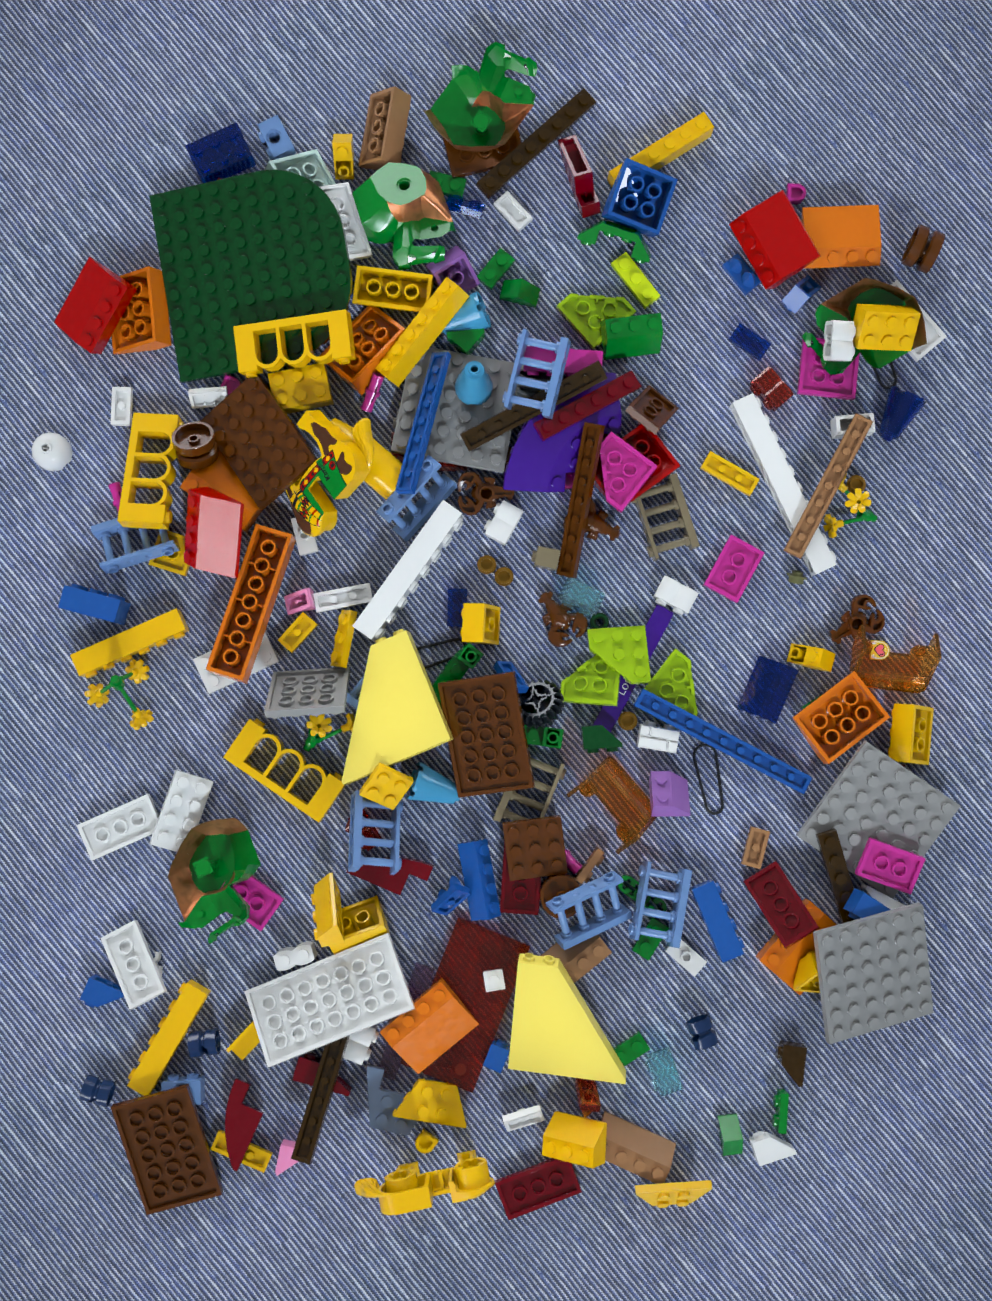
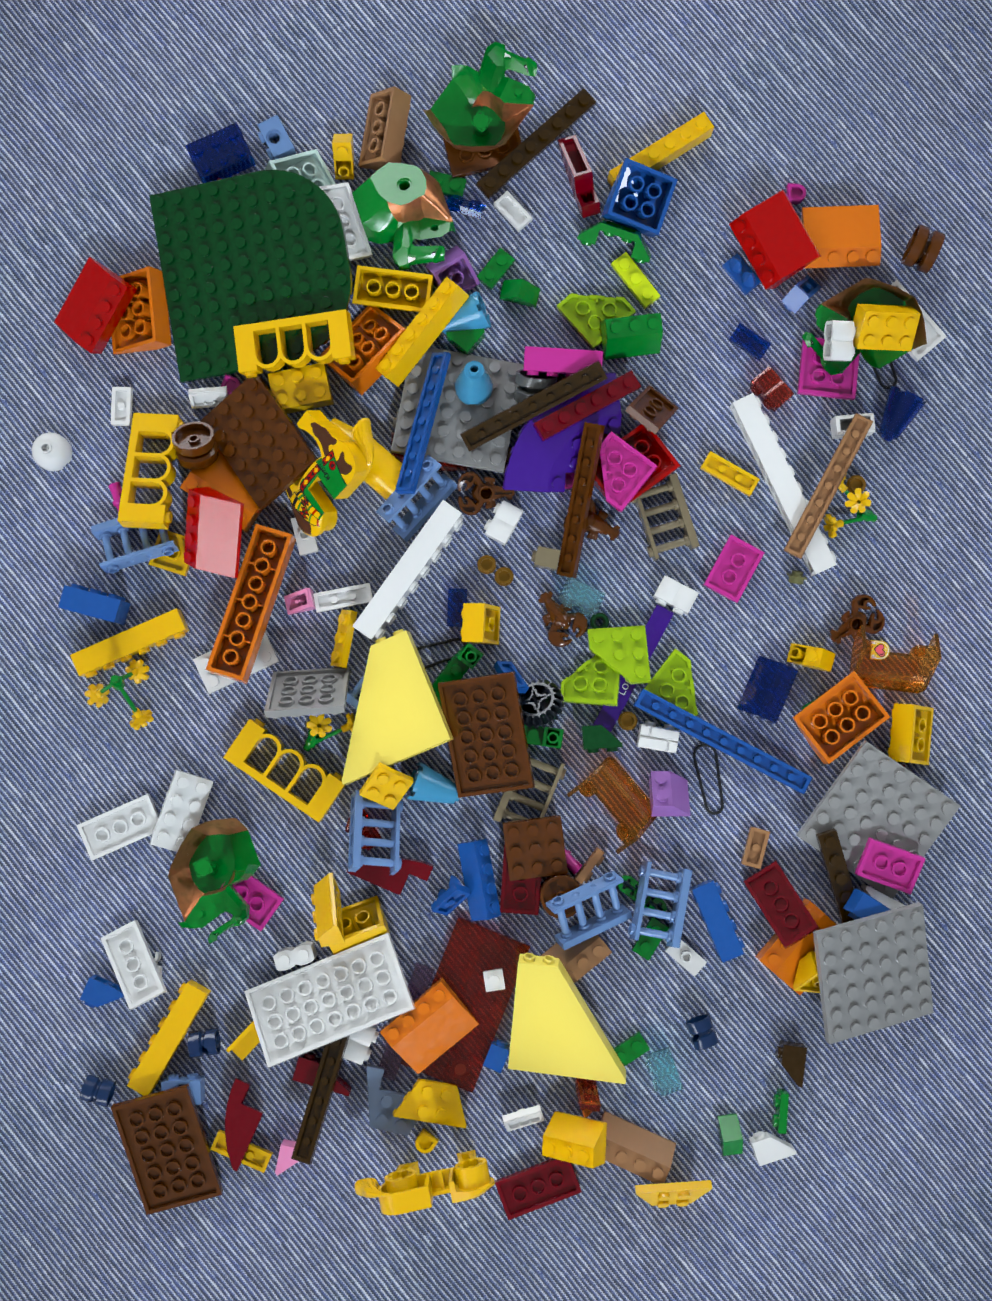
yellow plate [278,612,318,653] -> none
dark pink pin [360,372,385,412] -> none
medium blue fence [502,328,571,419] -> none

